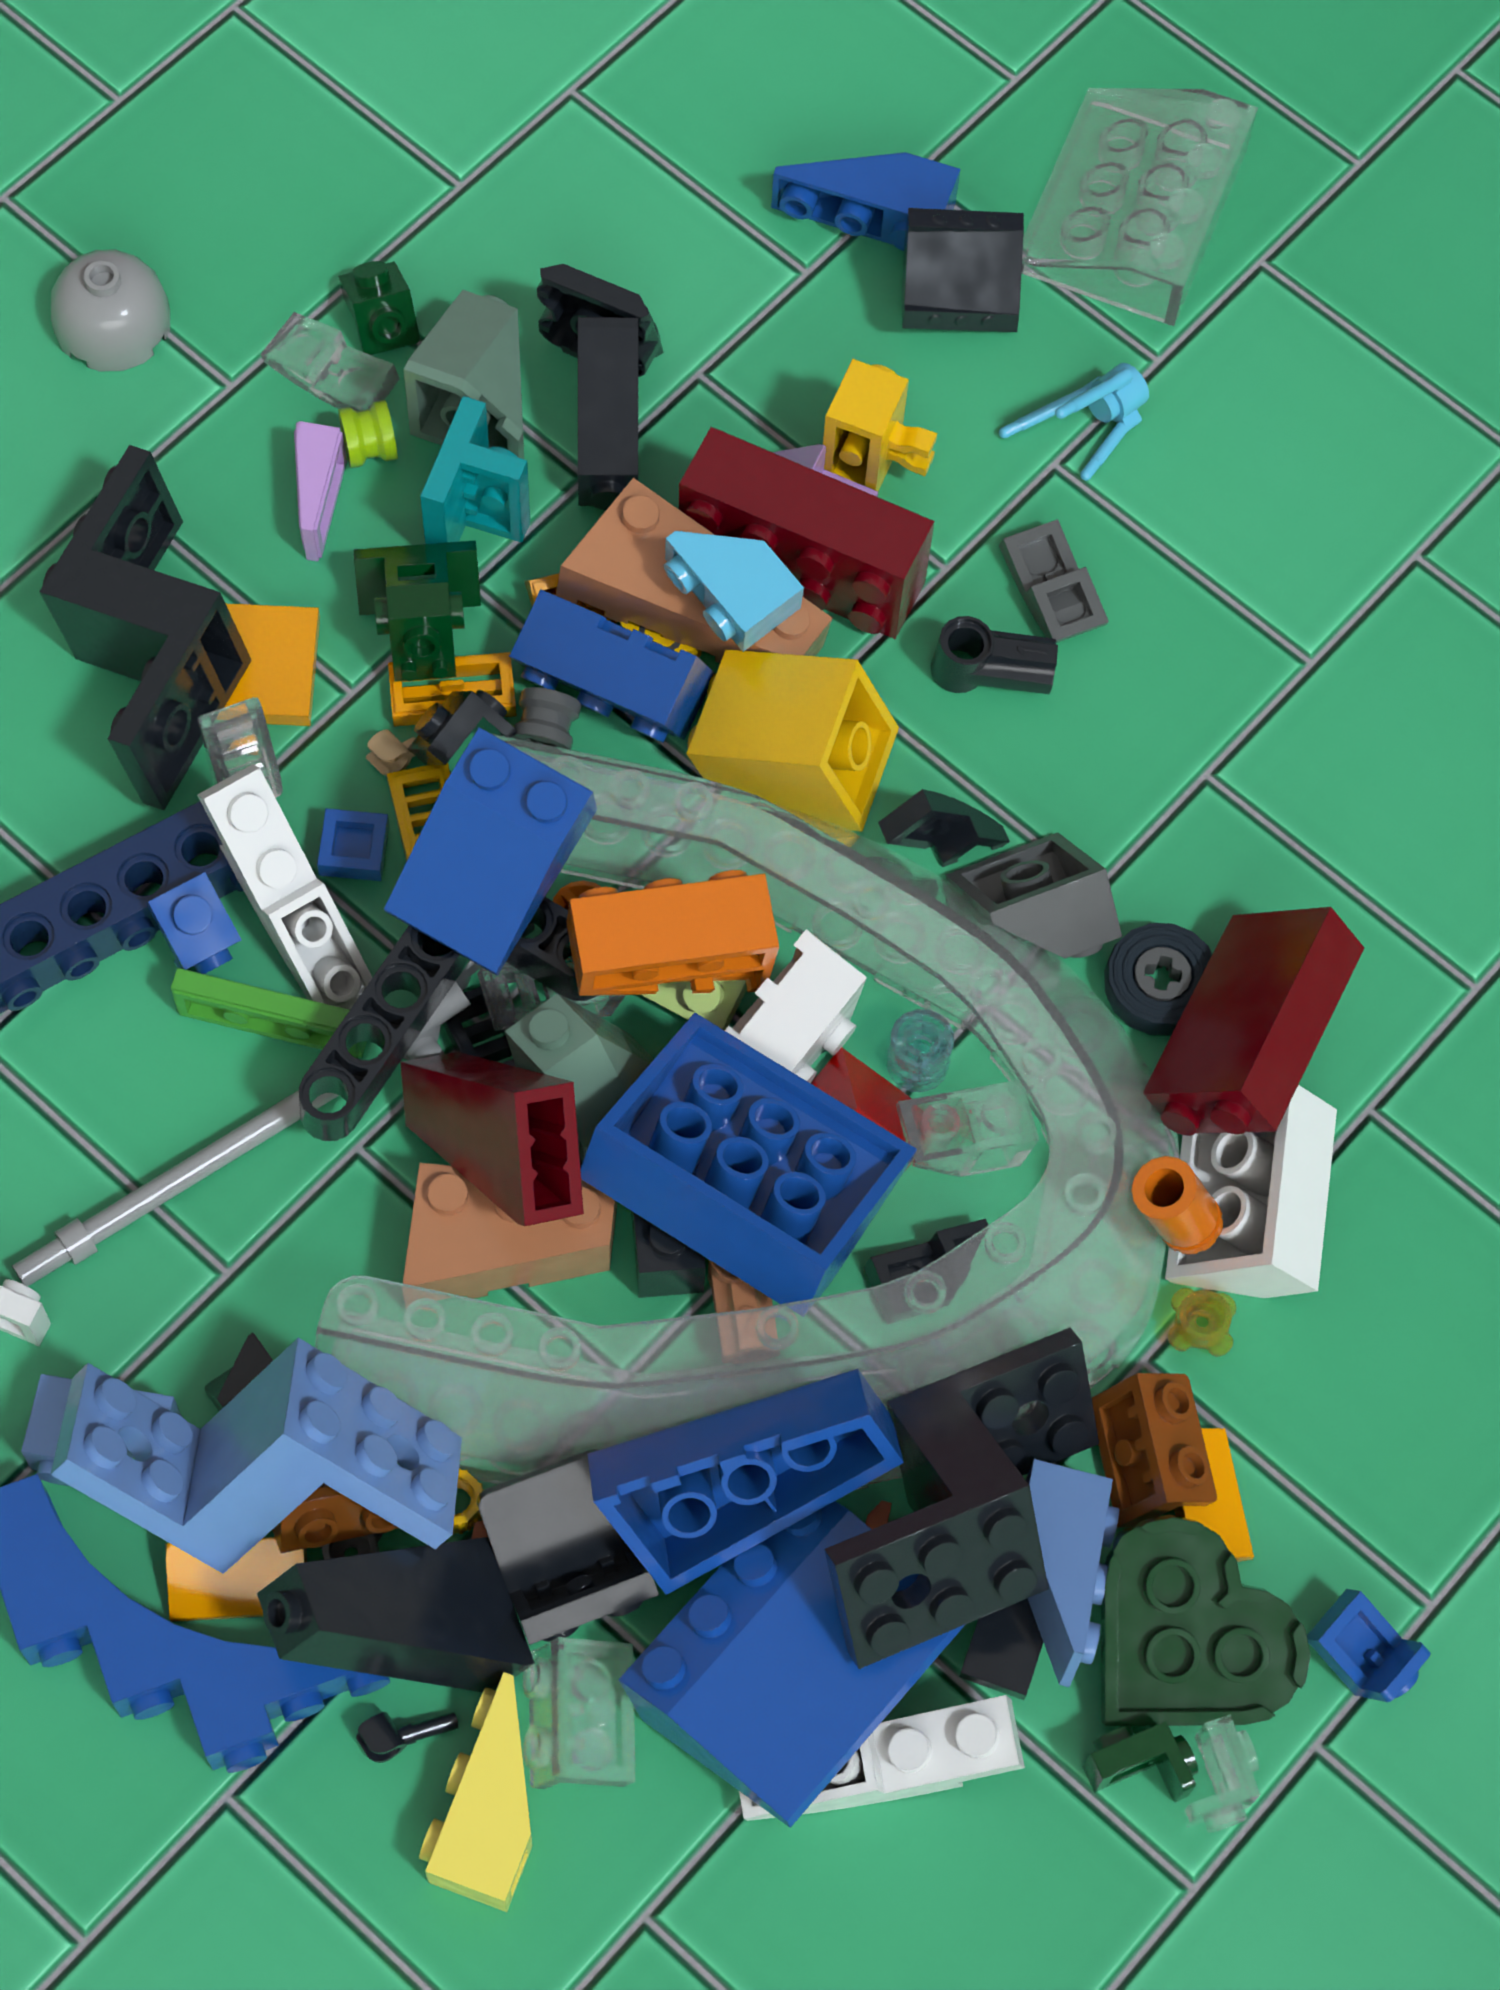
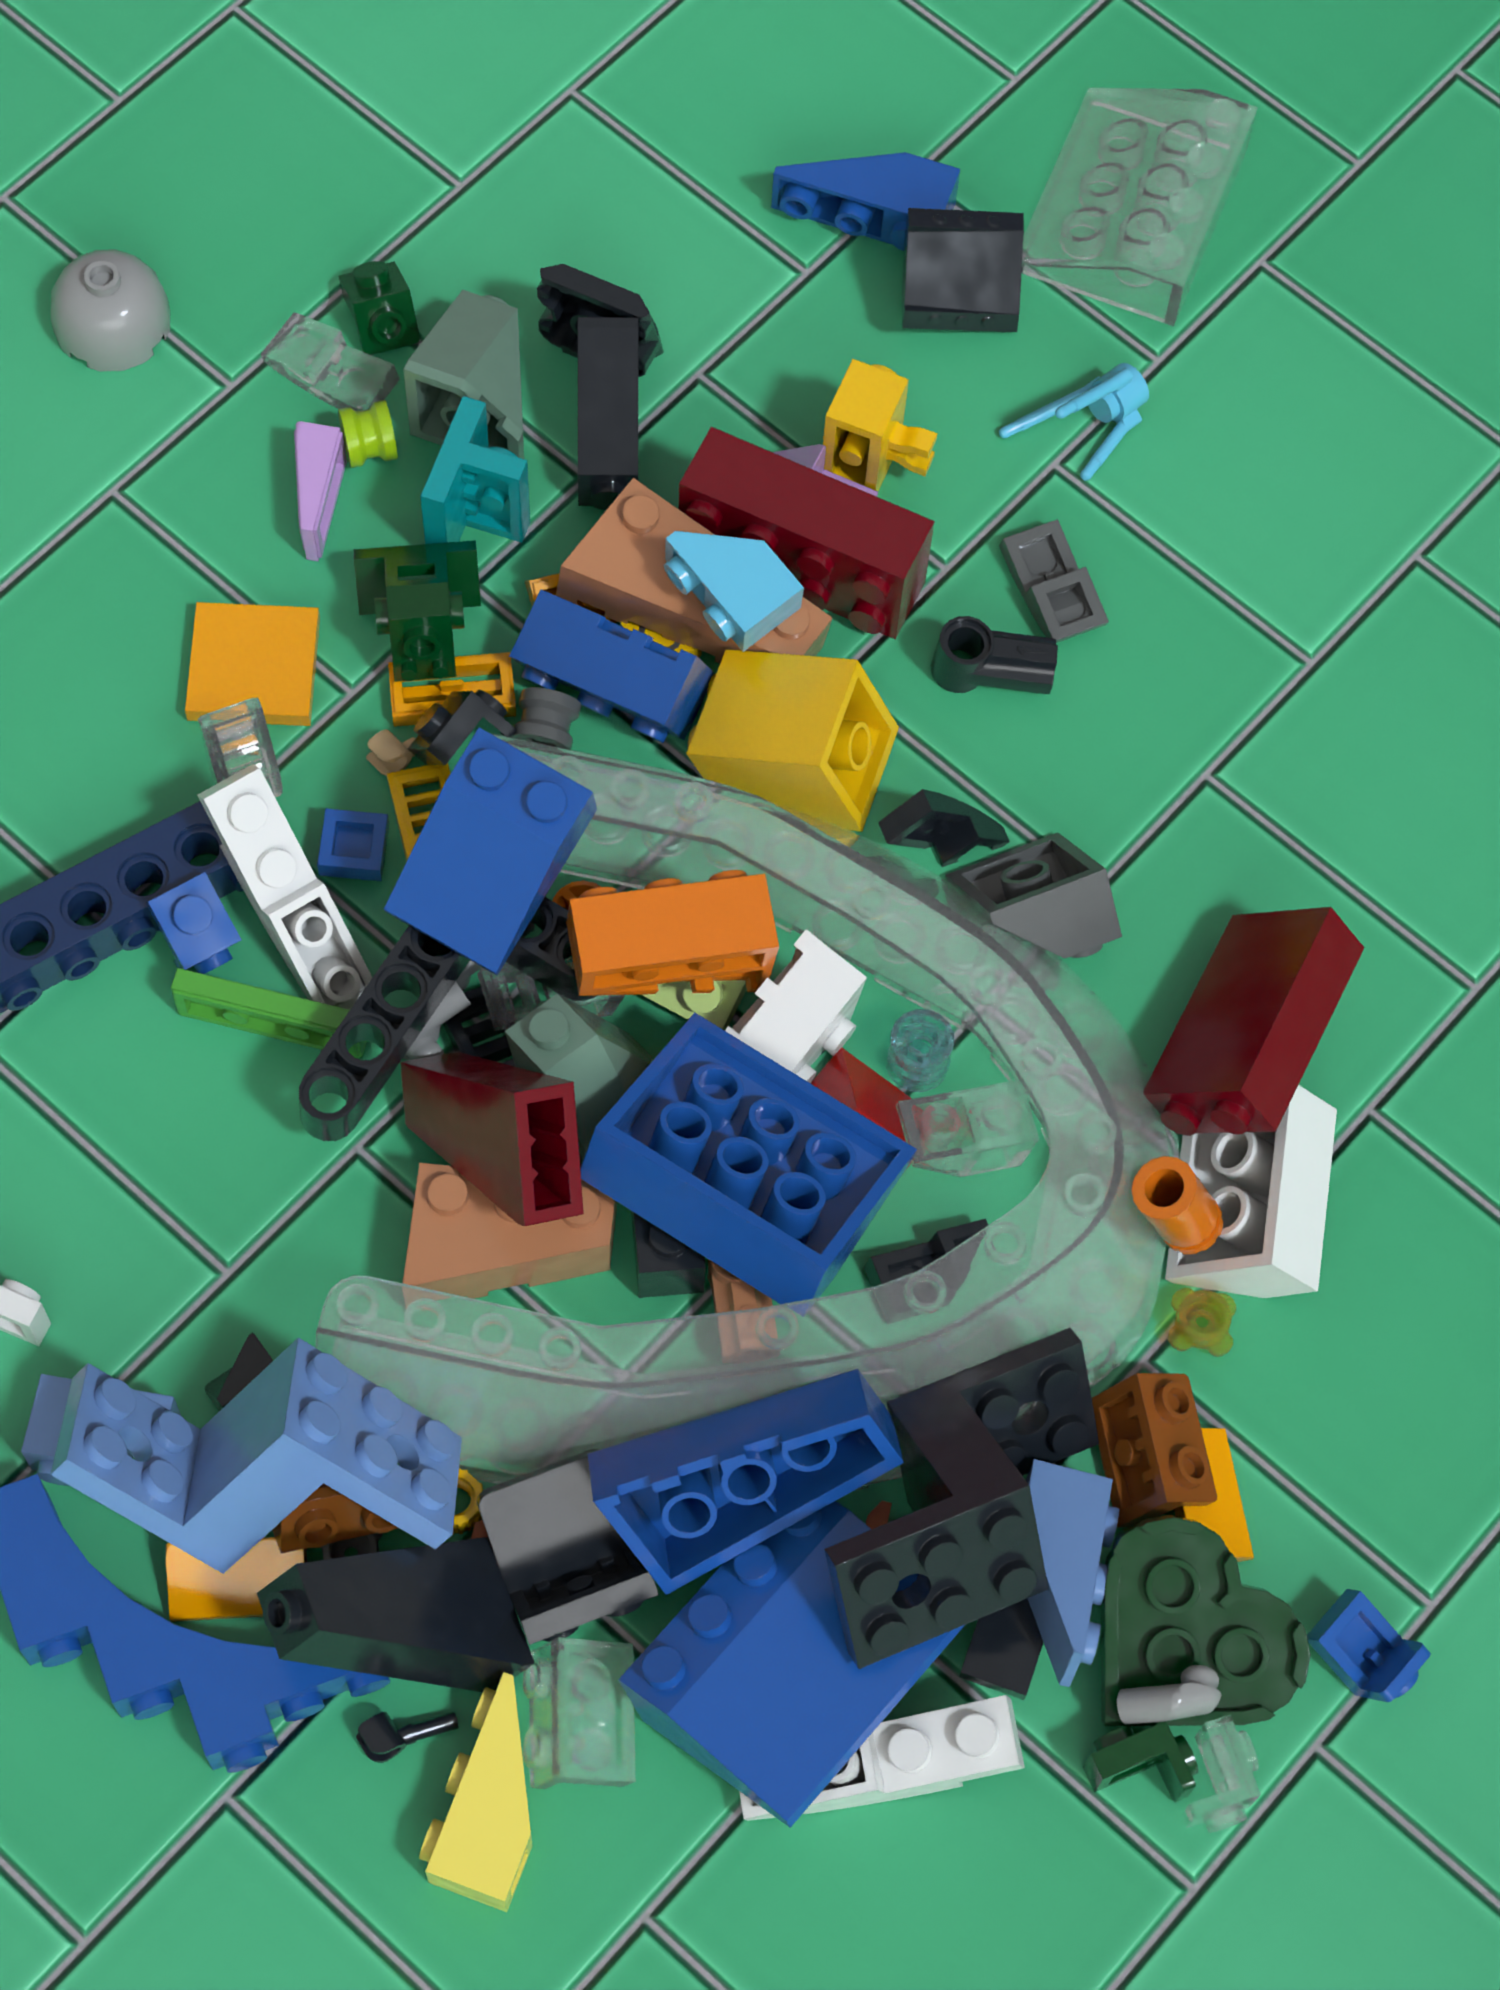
light grey bar [12,1090,339,1286] -> none
black bracket [39,445,252,810] -> none
black bush [1104,923,1212,1036] -> none
none -> light grey arm [1117,1665,1222,1725]

